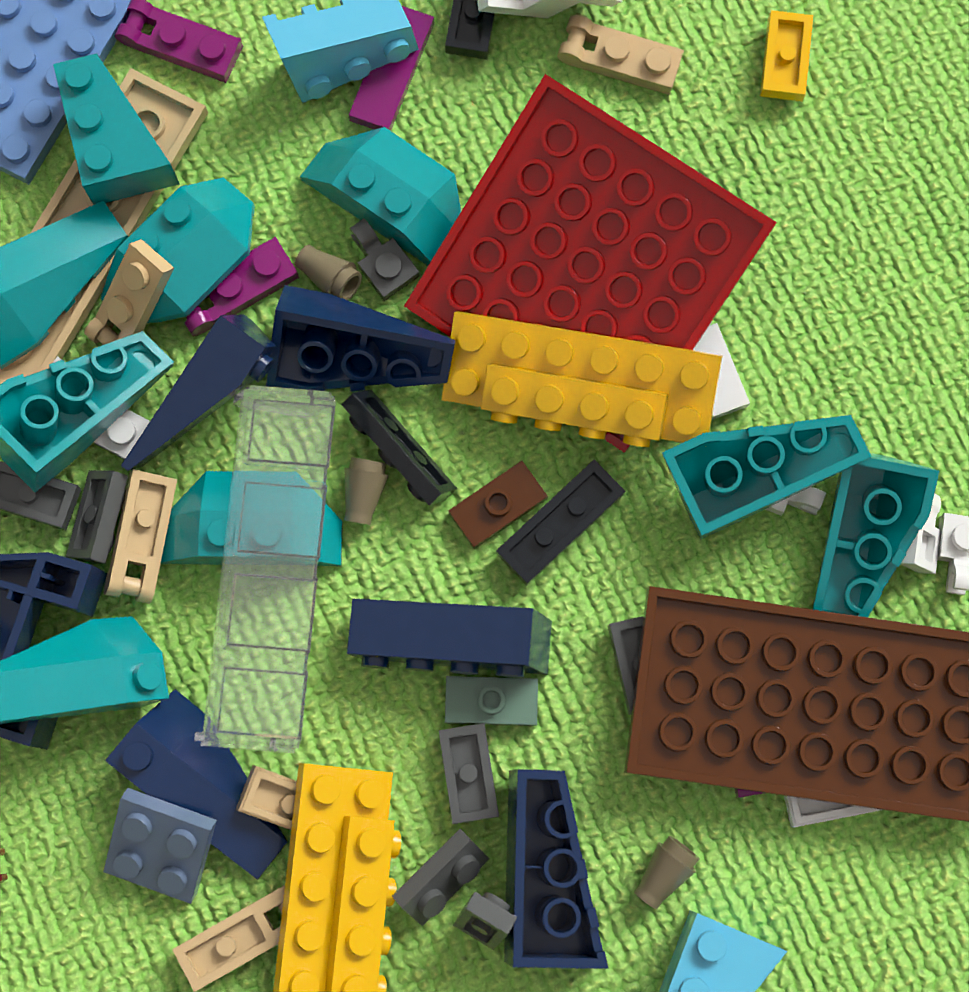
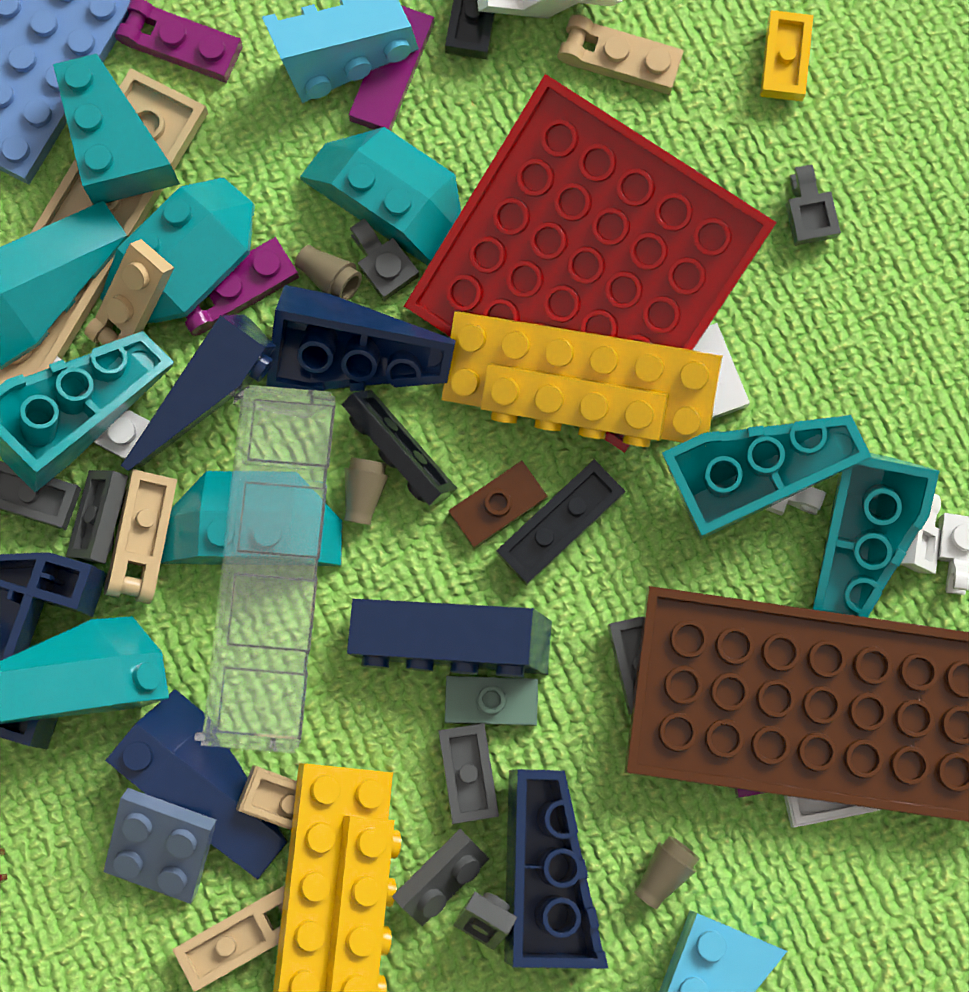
none -> dark grey plate [785,164,841,246]

